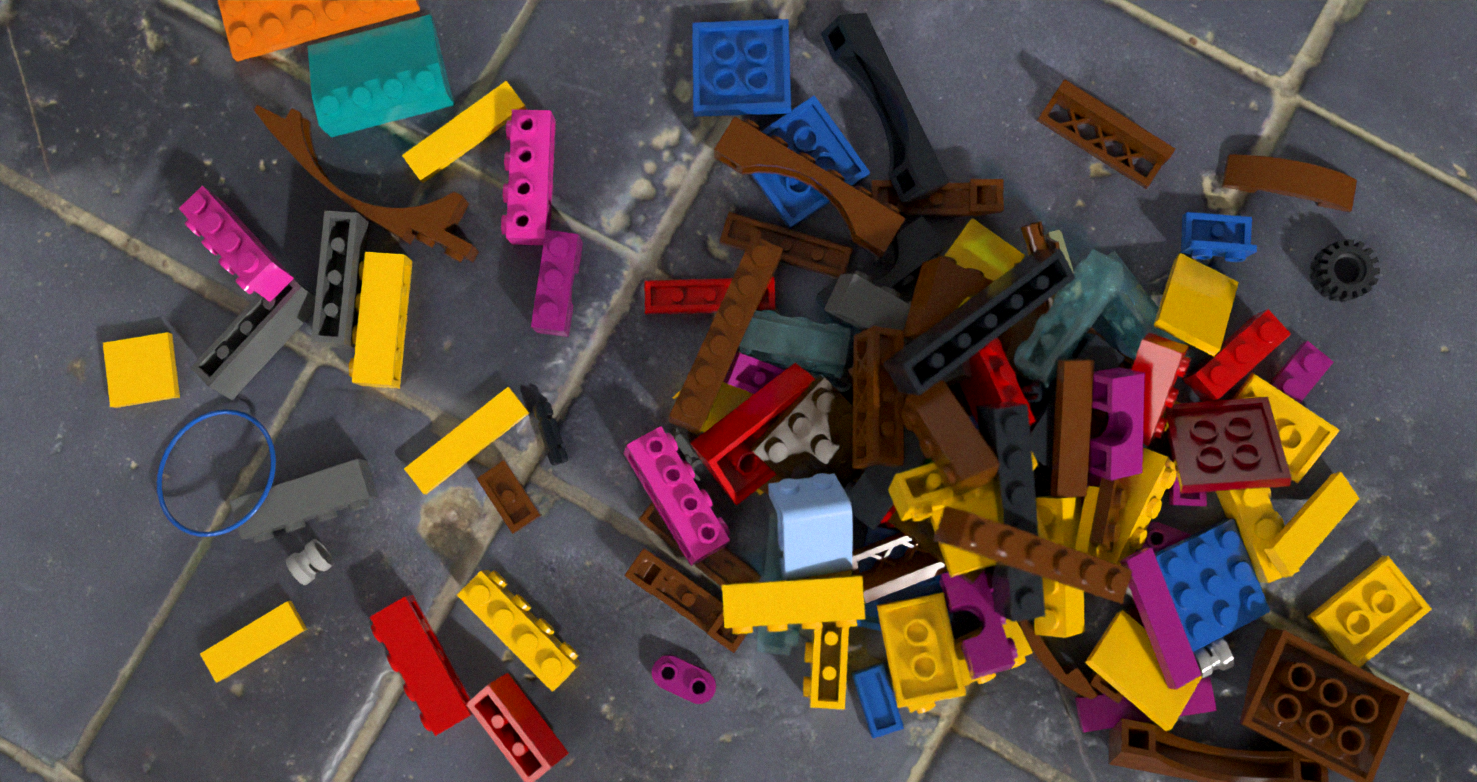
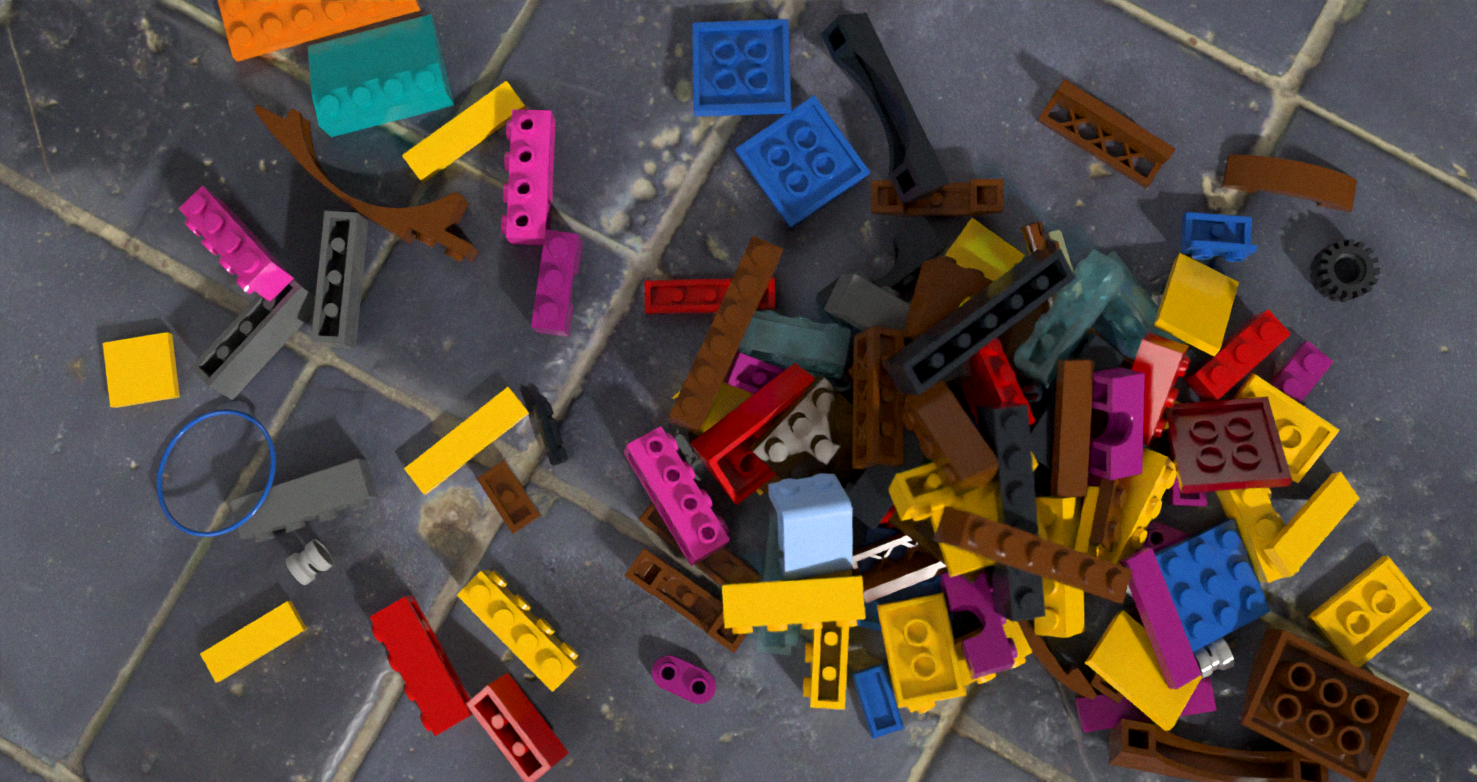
yellow brick [349,252,413,389] -> none
reddish brown arch [714,116,905,259] -> none
reddish brown tile [719,211,853,279] -> none

